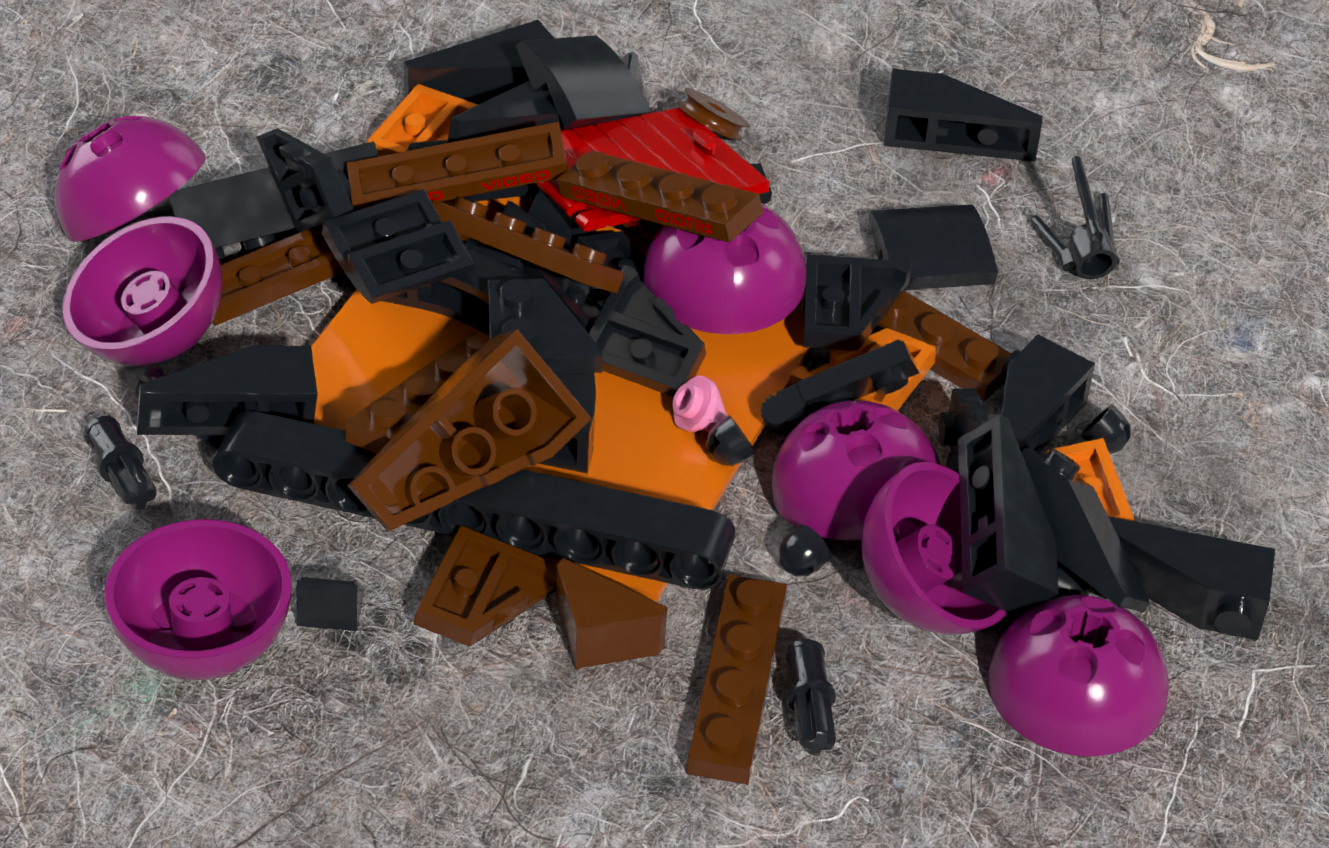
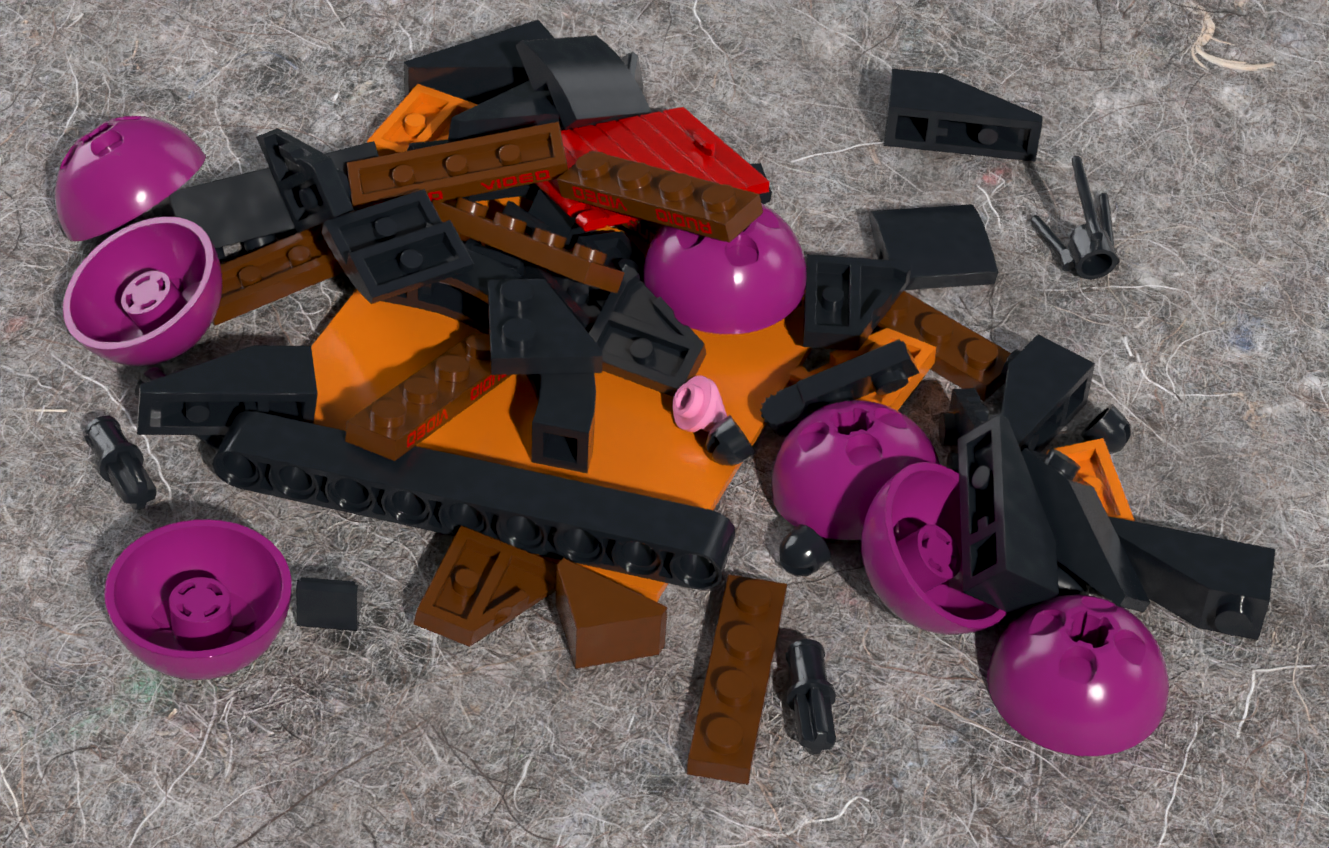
reddish brown wedge [348,329,592,531] -> none
reddish brown piece [677,88,750,141] -> none

